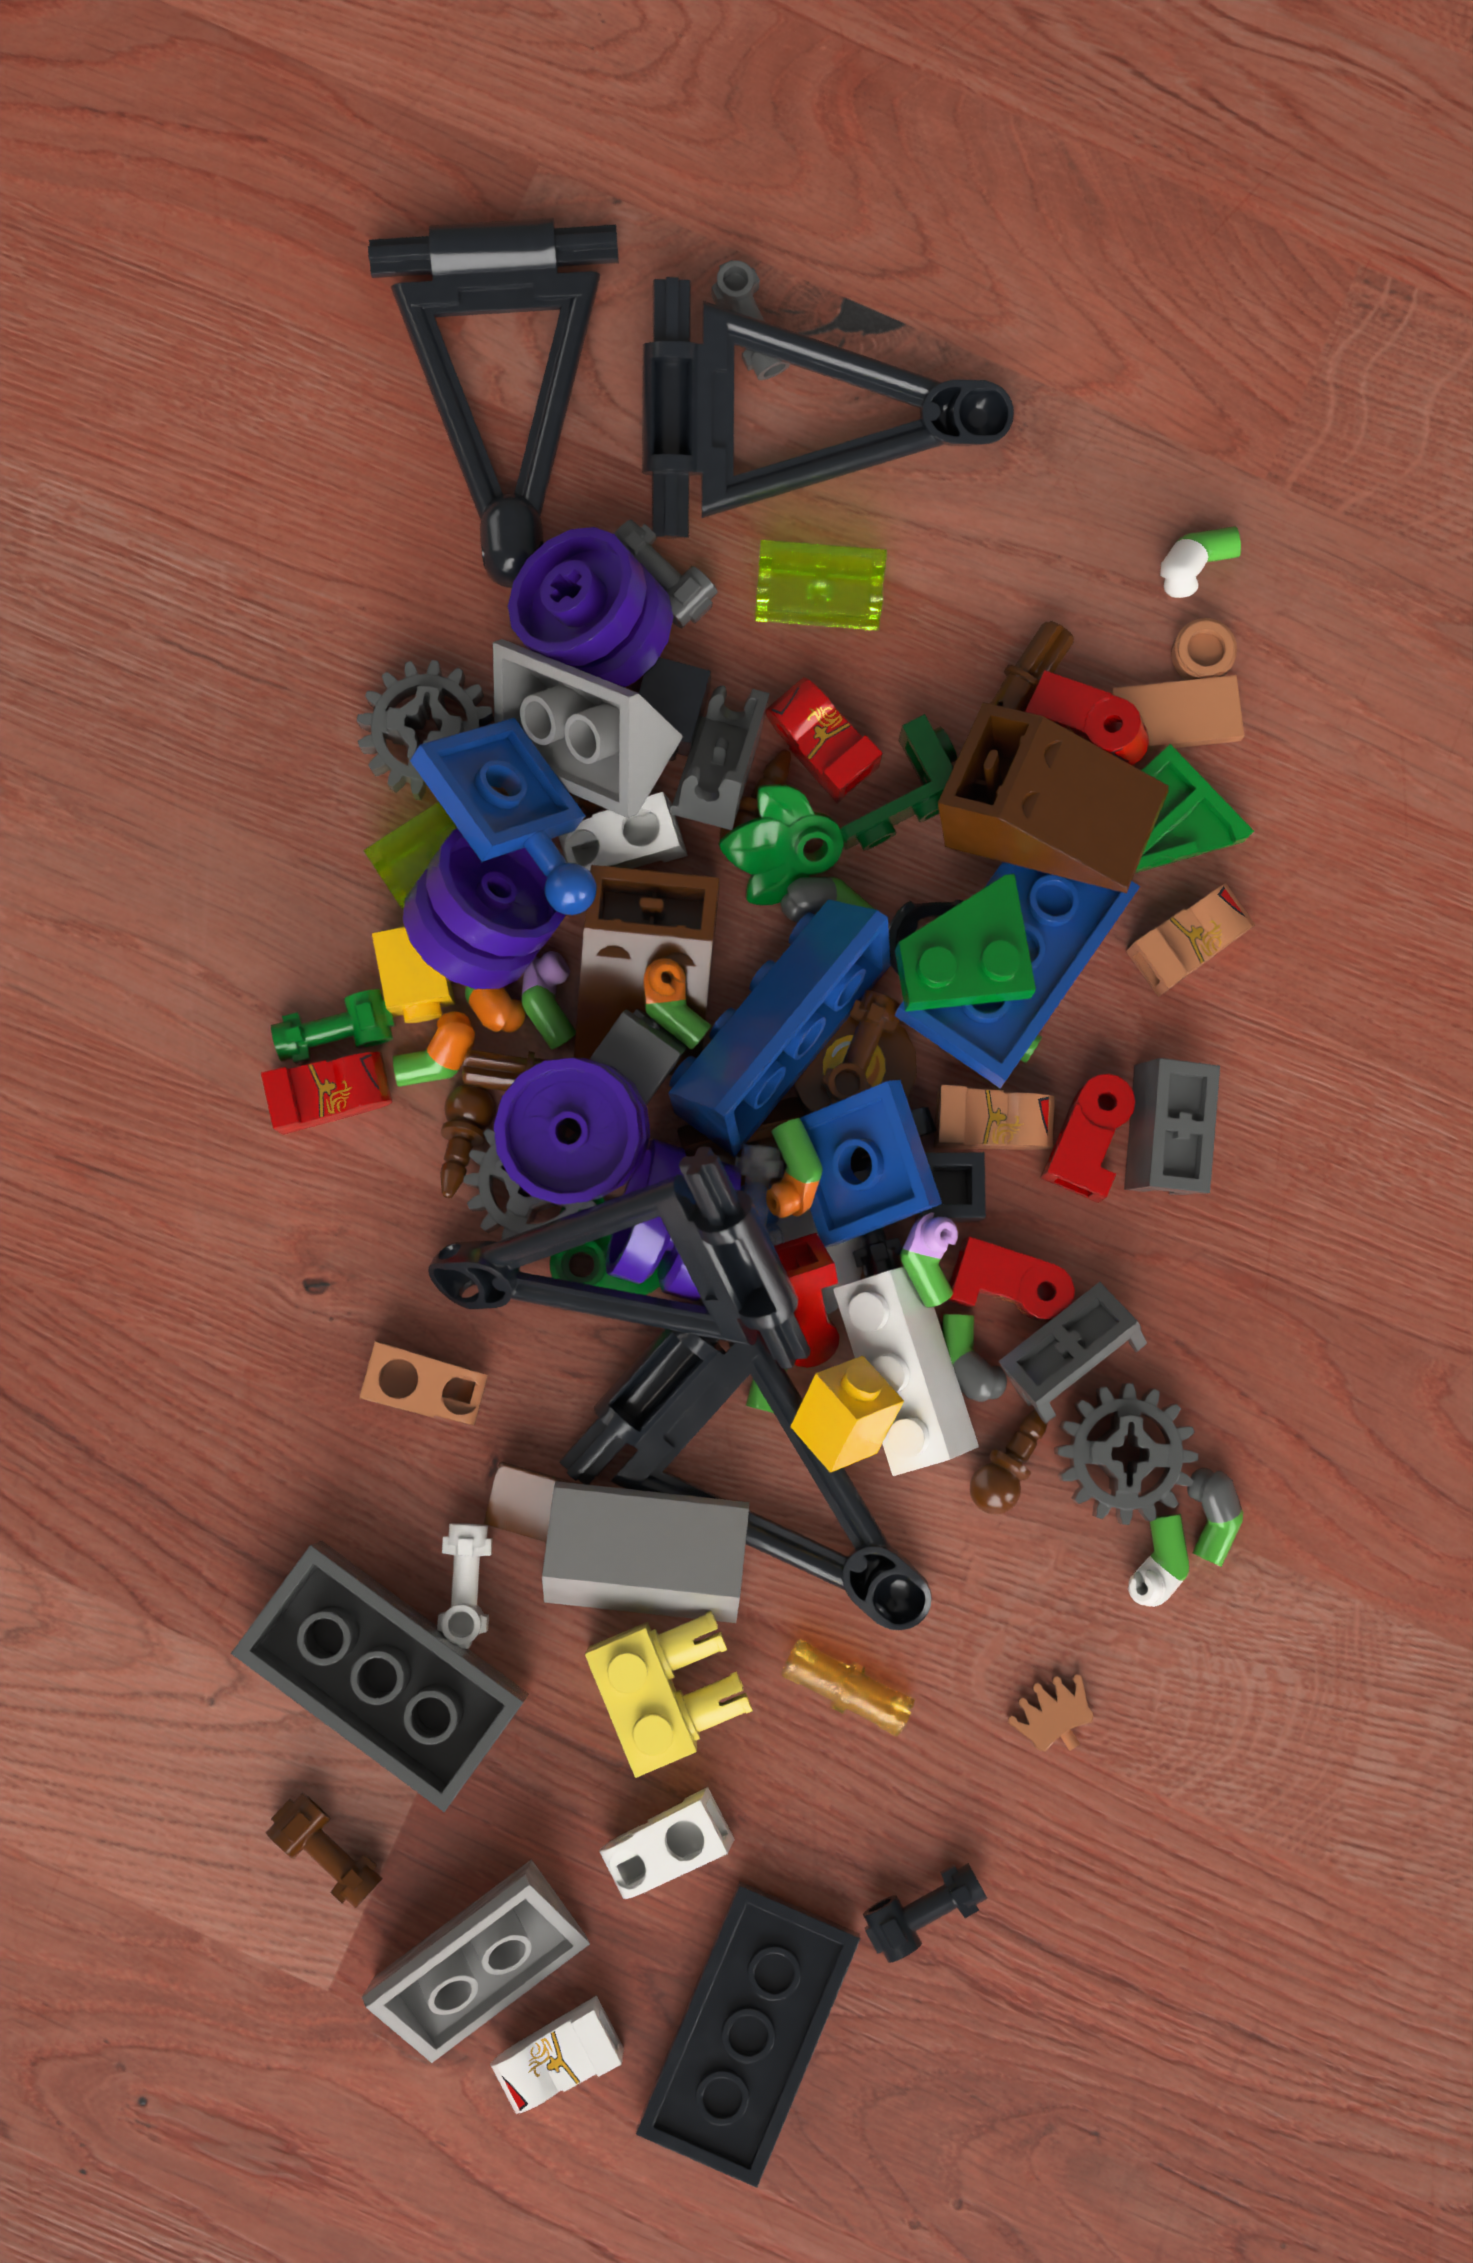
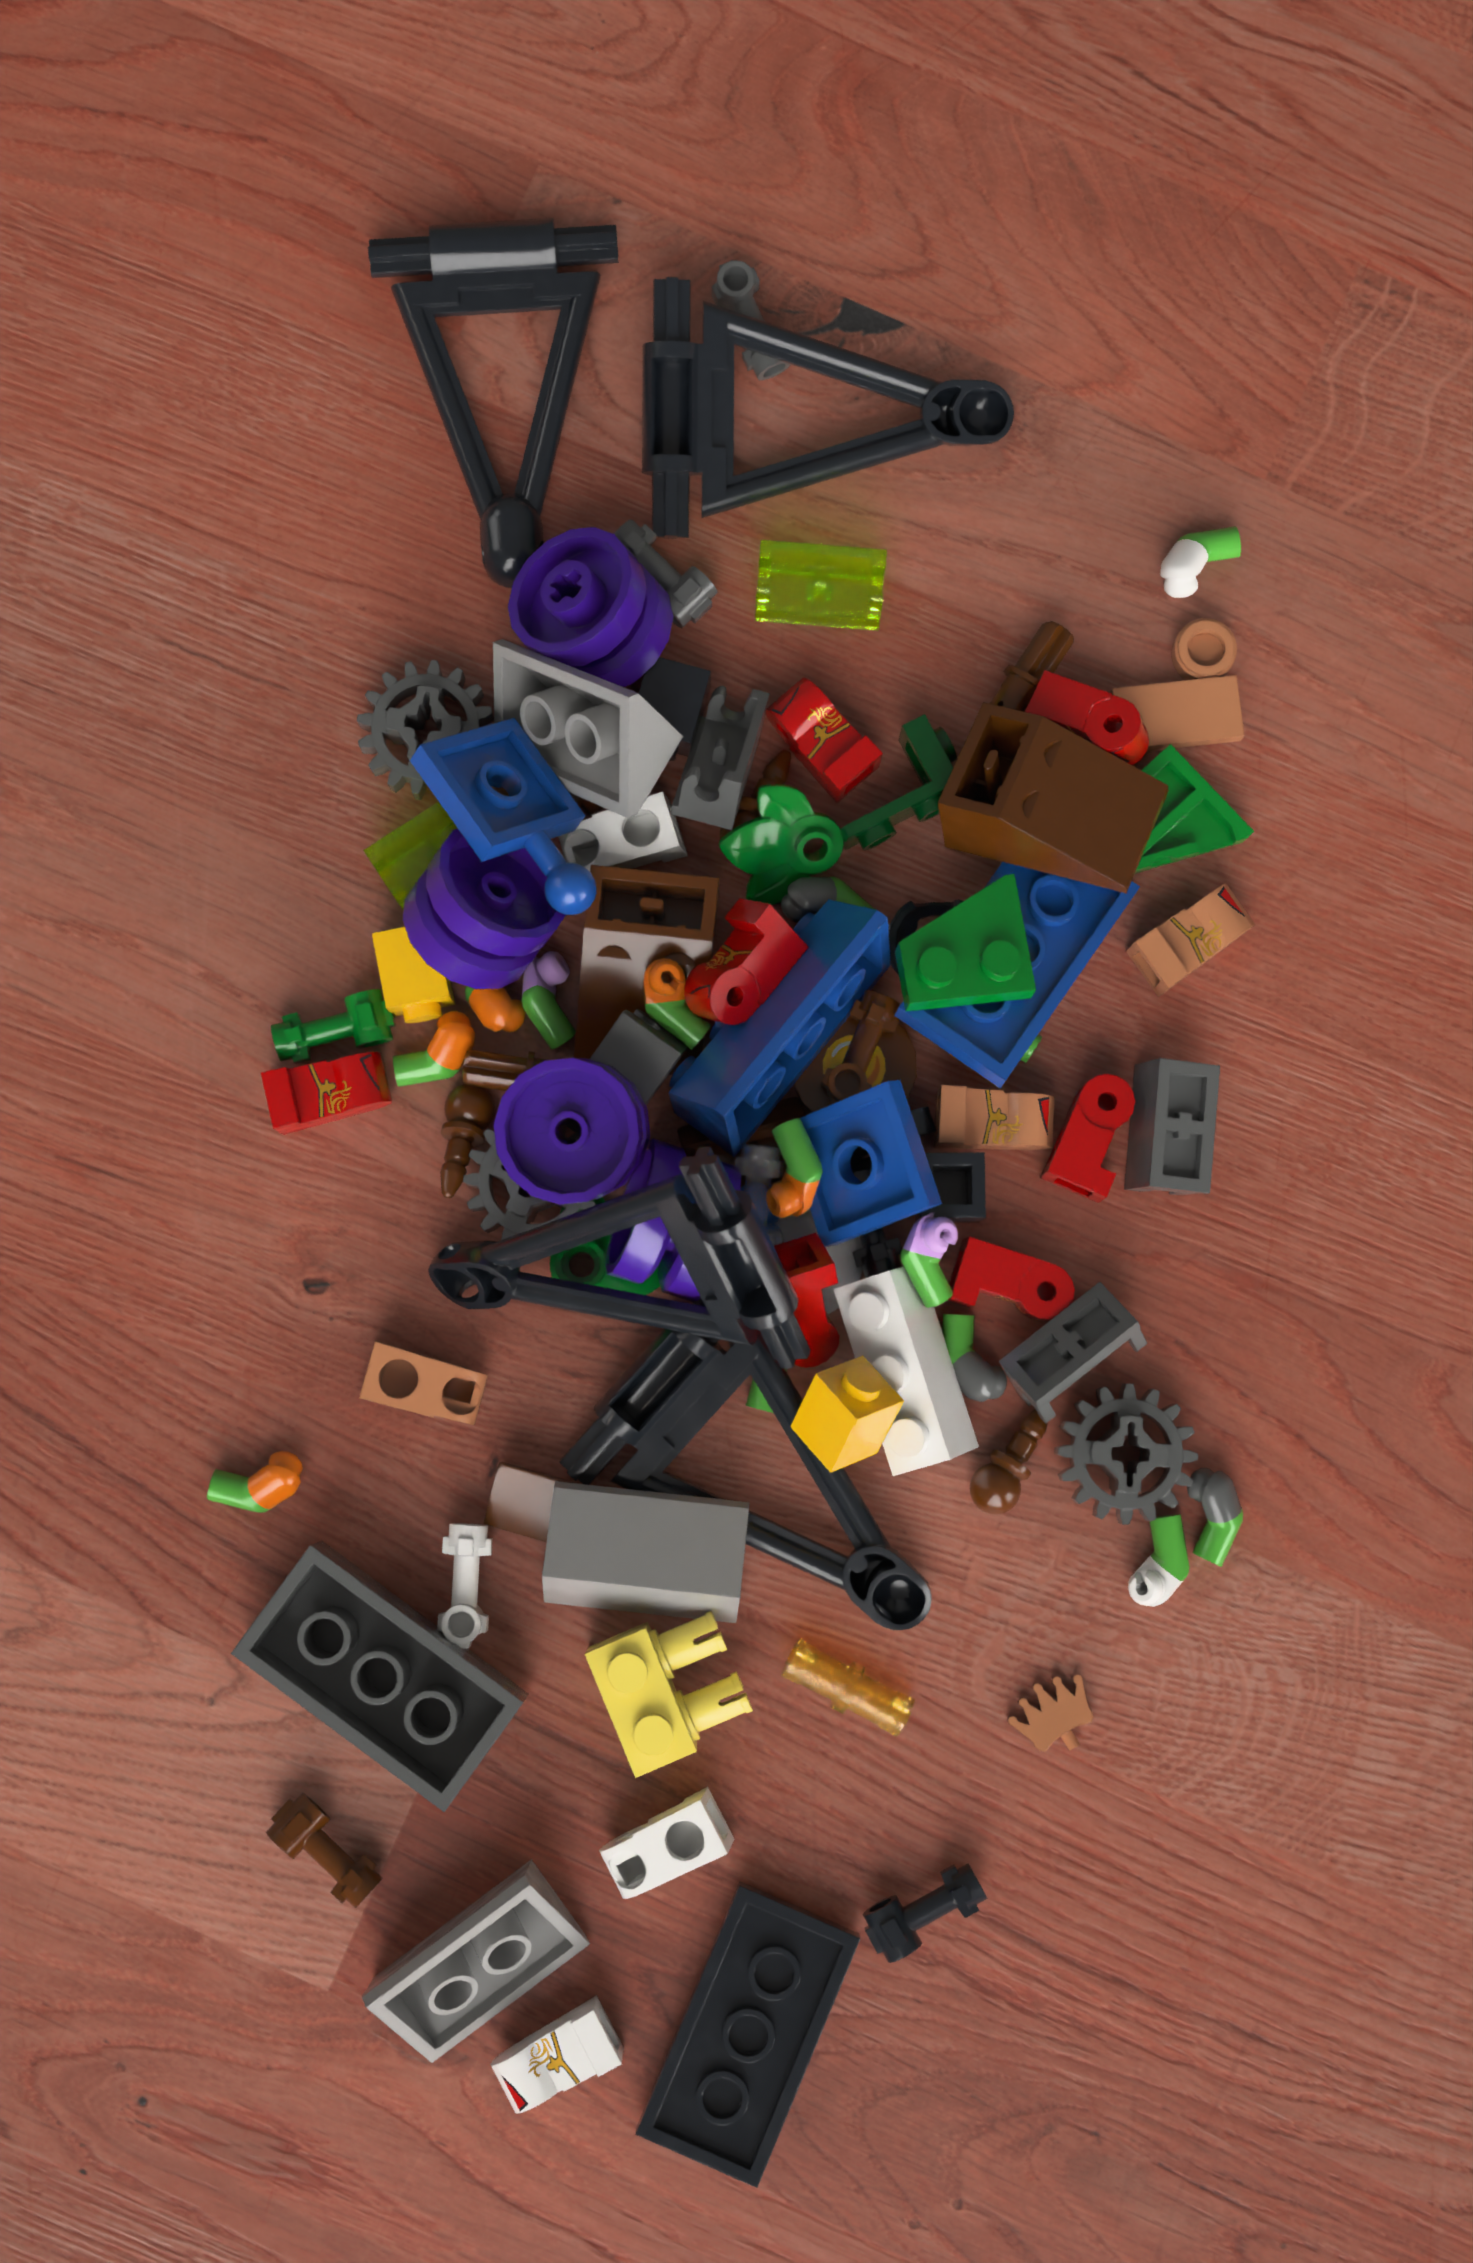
none -> arm [207,1451,303,1513]
none -> red leg [684,898,808,1025]

